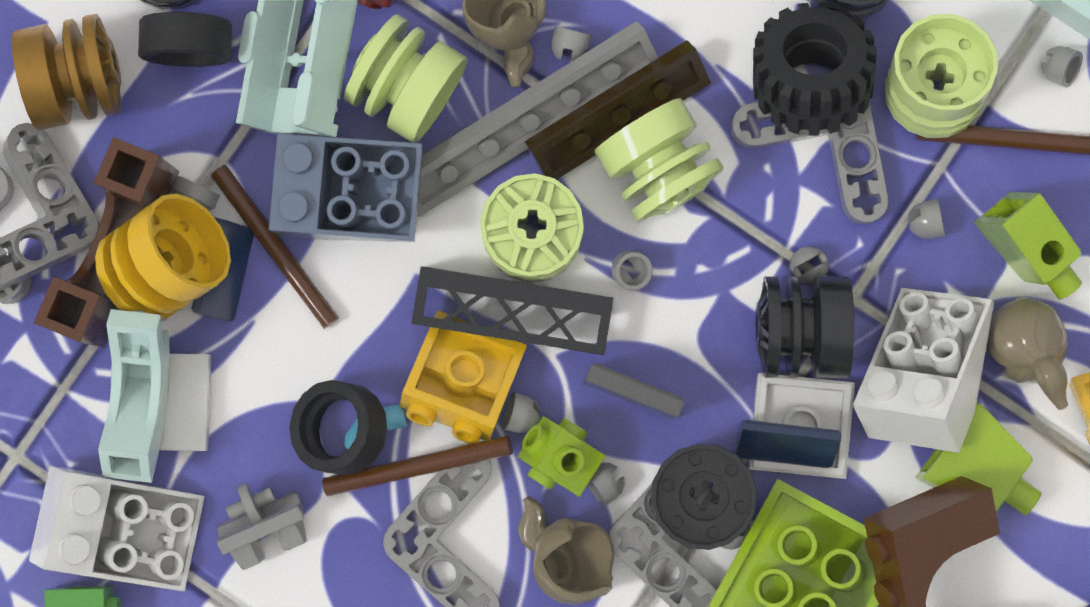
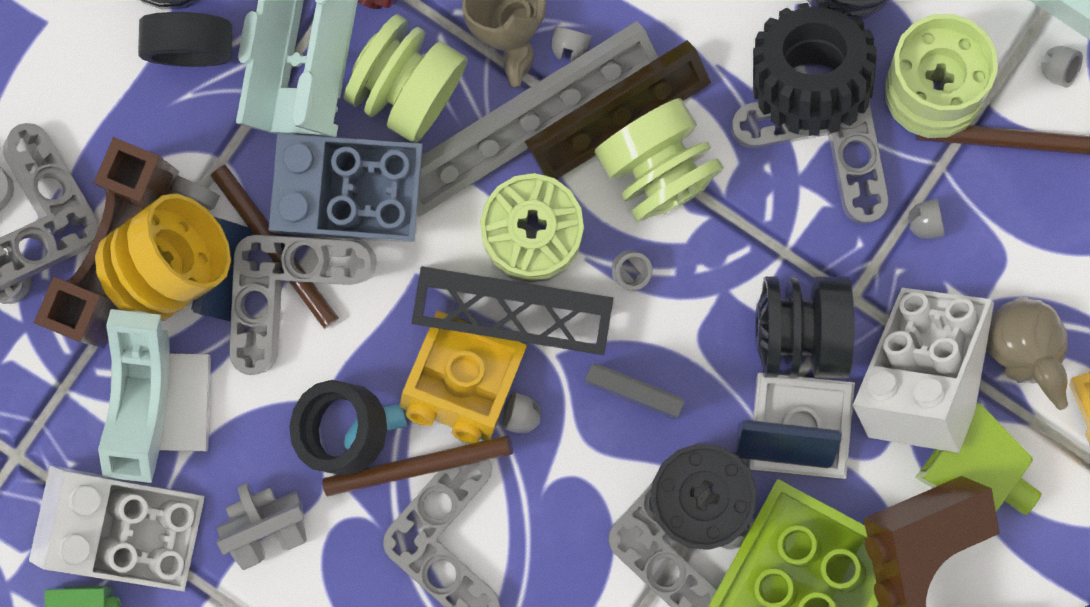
pearl gold wheel [11,13,121,130] -> none
lime brick [517,416,606,497] -> none
dark tan hair [518,496,614,605] -> none
light grey hinge [587,463,625,506] -> none
light grey hinge [789,246,829,286] -> none
lime torso [974,192,1082,300] -> none
none -> light grey beam [229,234,377,375]

